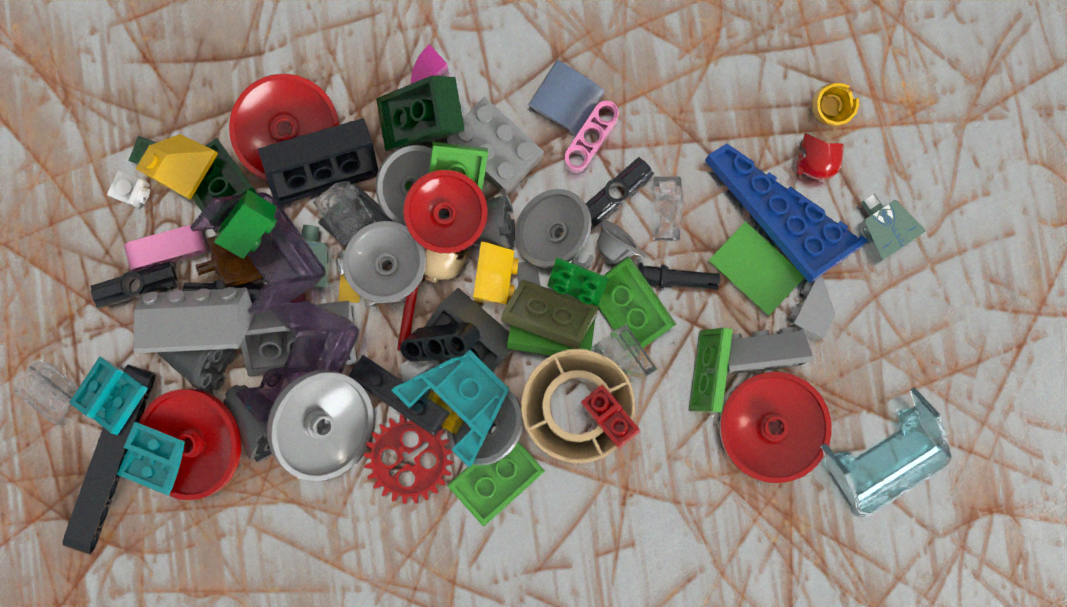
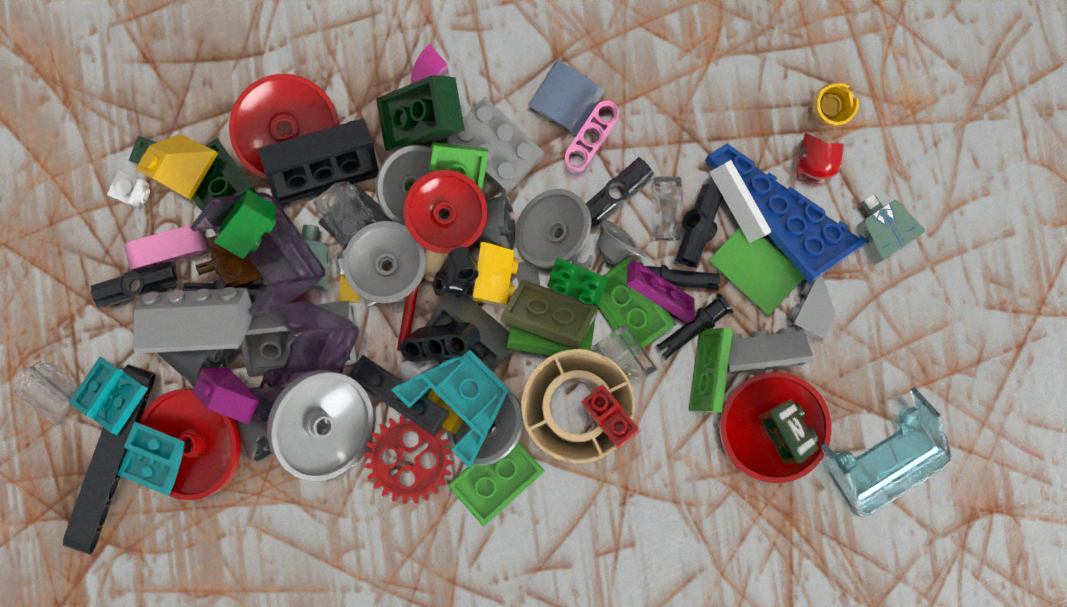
none -> magenta slope [192,367,259,423]
none -> black piece [433,247,479,298]
none -> magenta tile [627,260,695,323]
none -> black pin [656,293,734,359]
none -> black piece [675,184,723,268]
none -> white tile [709,160,772,243]
none -> dark green slope [758,399,819,465]

